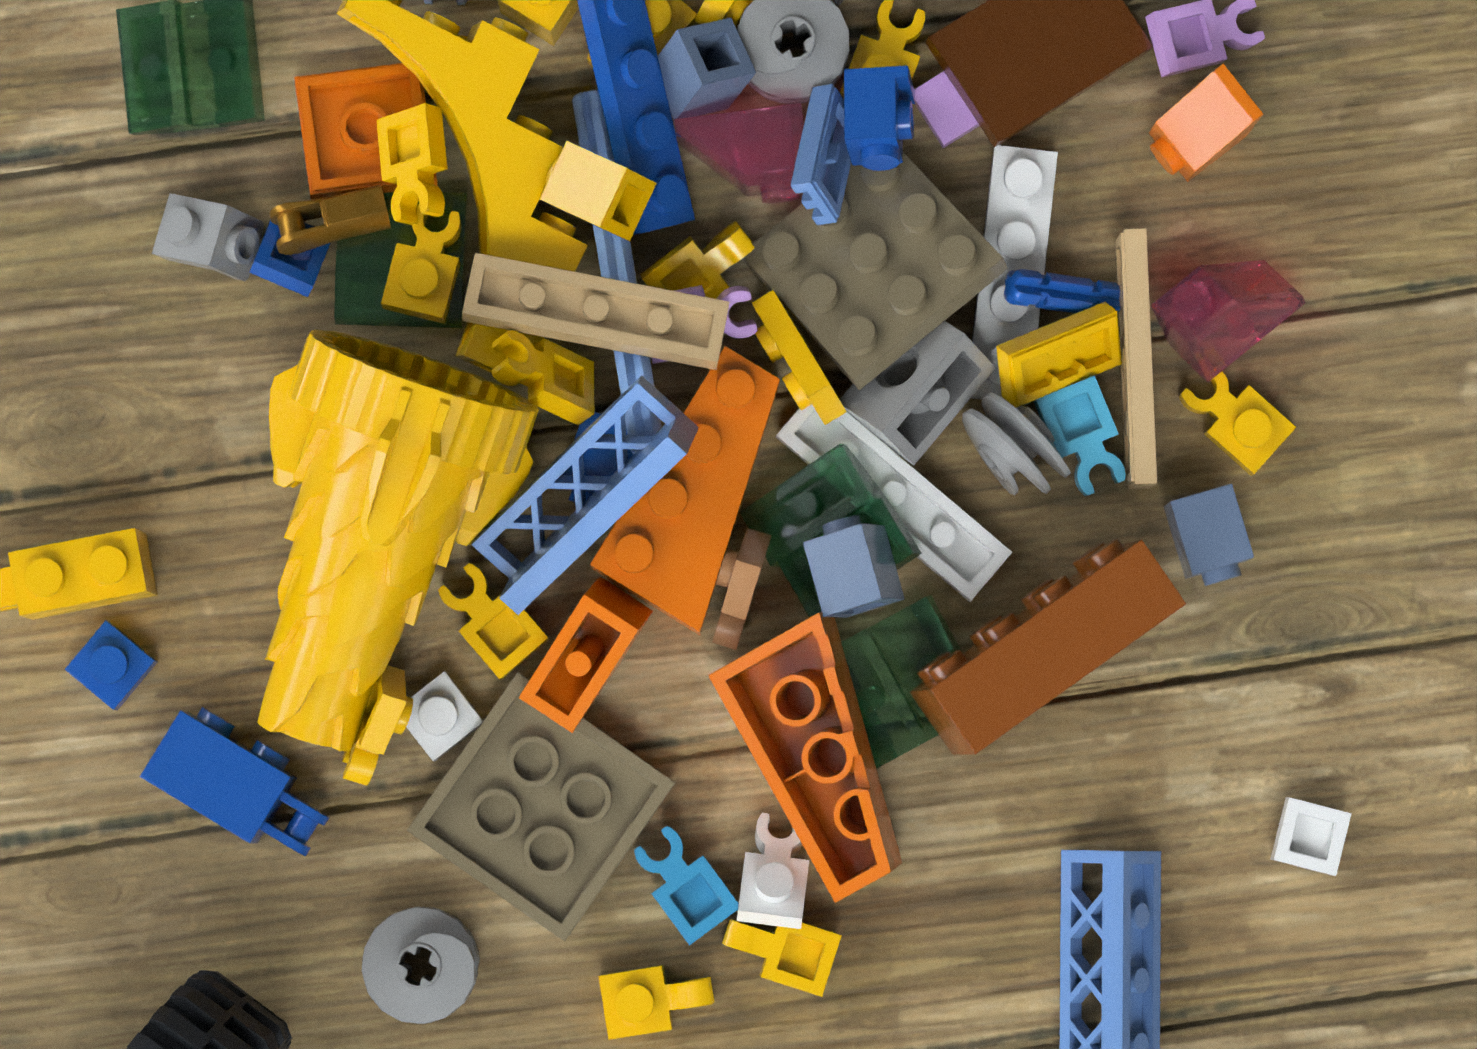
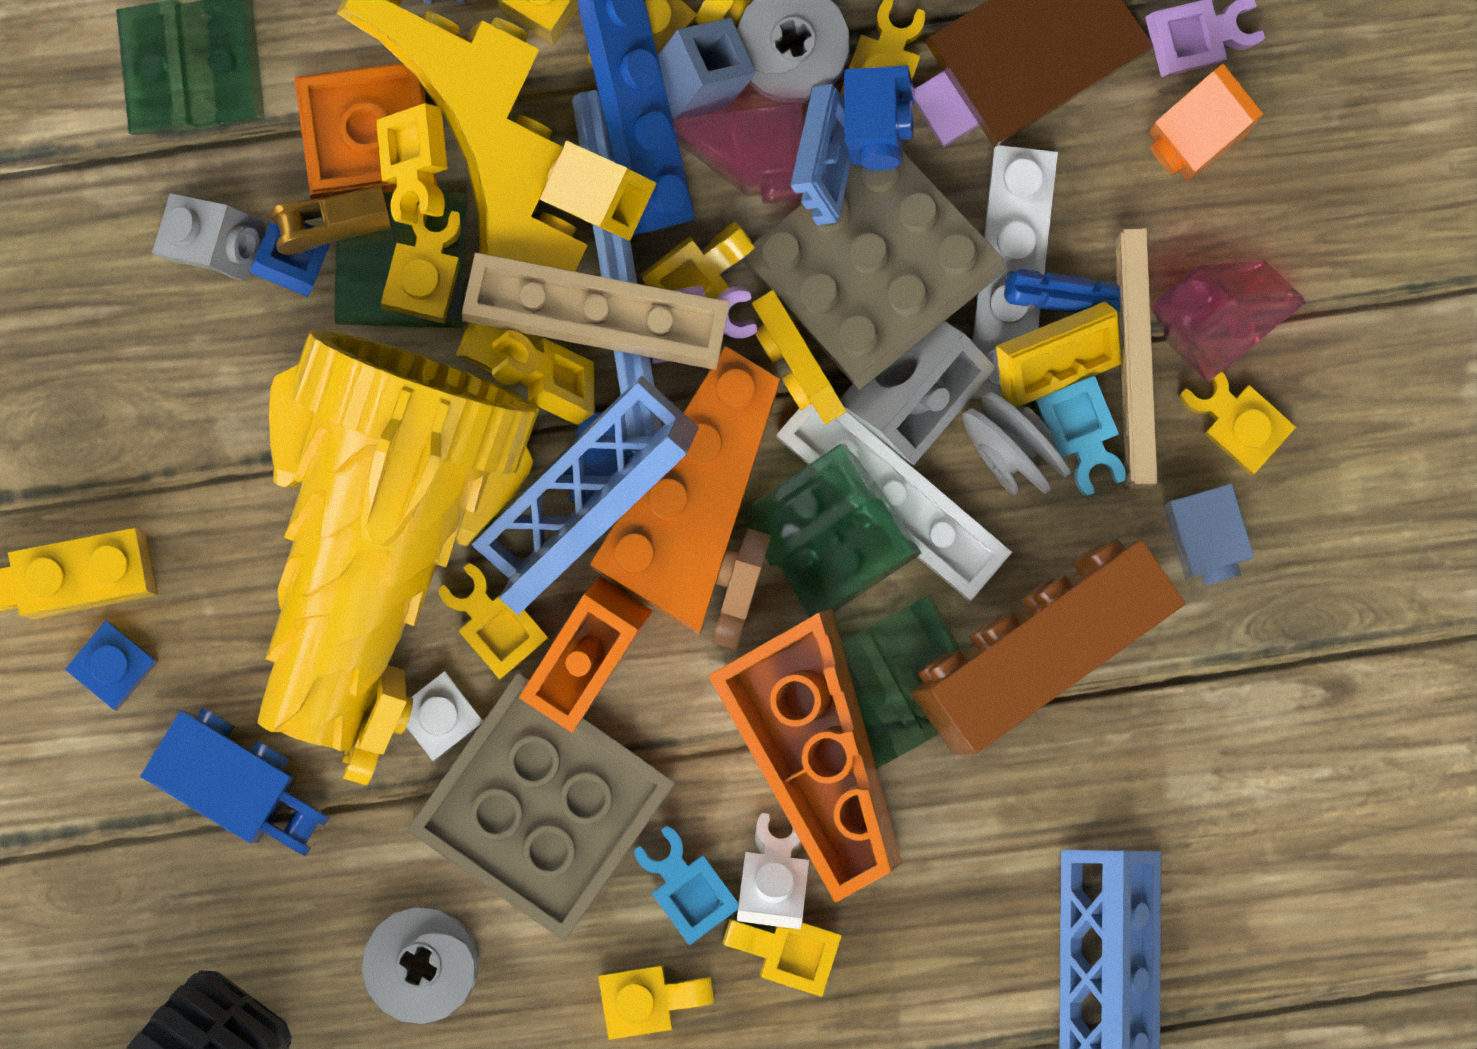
sand blue brick [803,516,905,618] -> none
white plate [1270,797,1352,876] -> none

